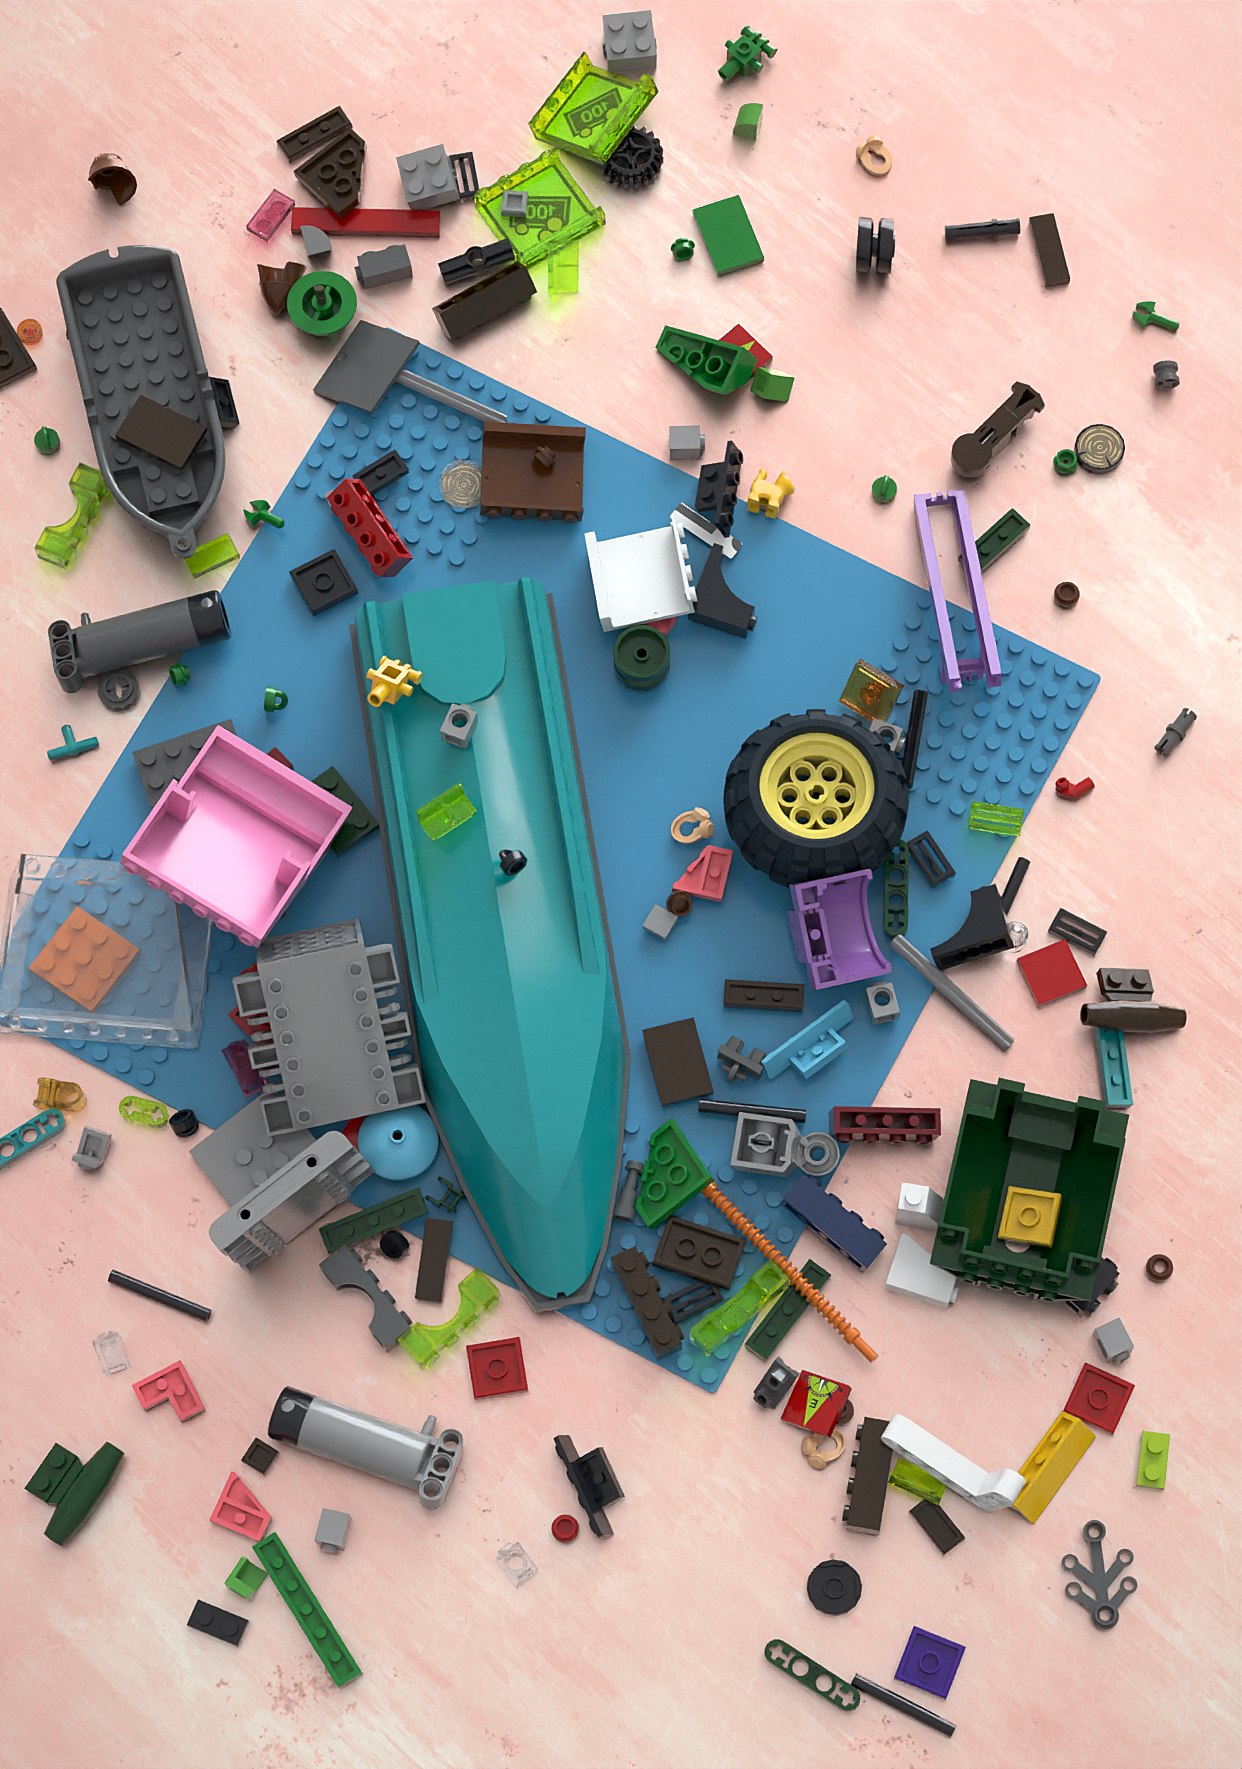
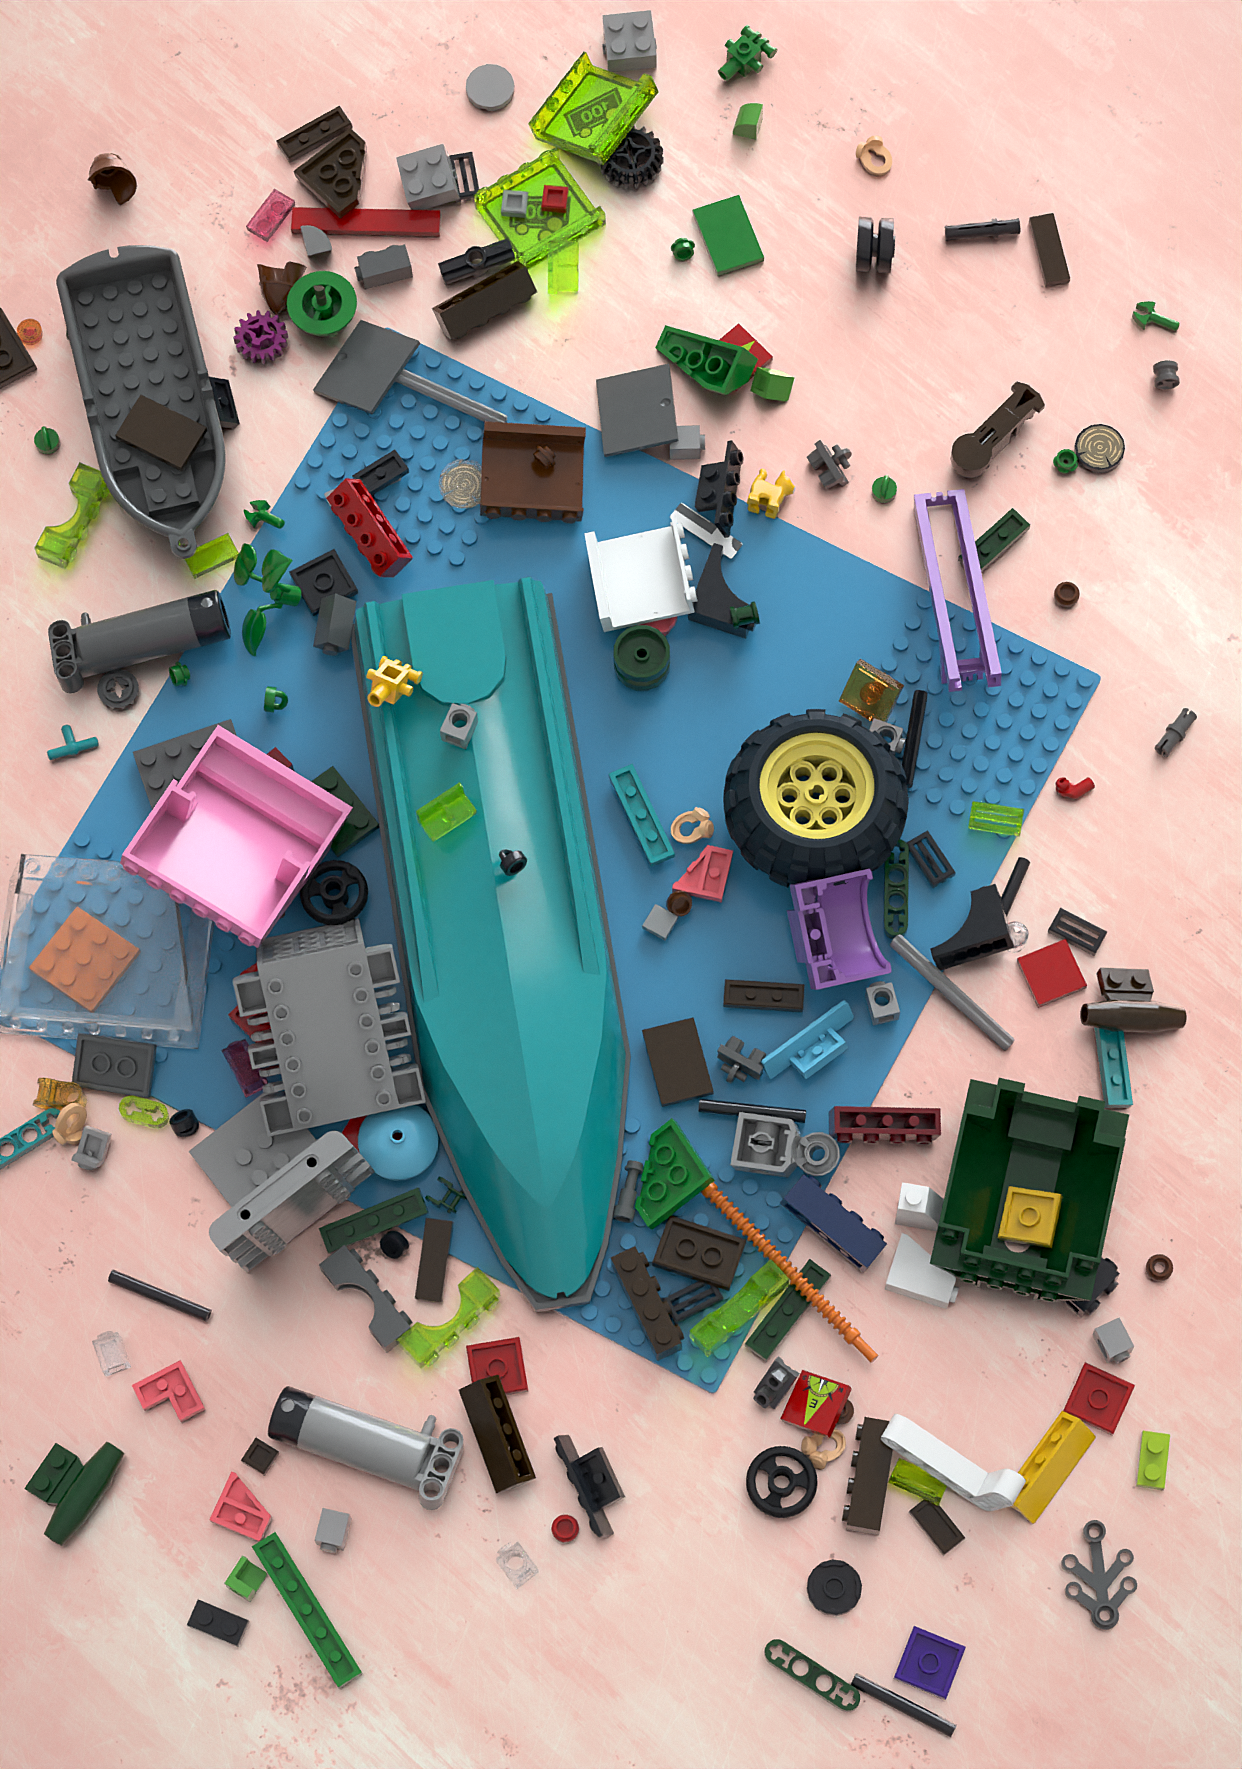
none -> light nougat piece [52,1103,87,1145]
none -> dark grey tile [71,1033,157,1098]
none -> magenta gear [233,310,288,364]
none -> green plant [234,543,301,656]
none -> black wheel [300,860,368,925]
none -> dark grey brick [313,593,357,656]
none -> dark brown brick [459,1375,536,1493]
none -> light grey tile [466,64,515,111]
none -> red tile [541,185,569,213]
none -> dark grey piece [596,364,679,457]
none -> teal plate [608,764,675,867]
none -> dark green bush [729,601,760,630]
none -> black wheel [746,1446,817,1518]
none -> dark grey hips [807,440,852,489]

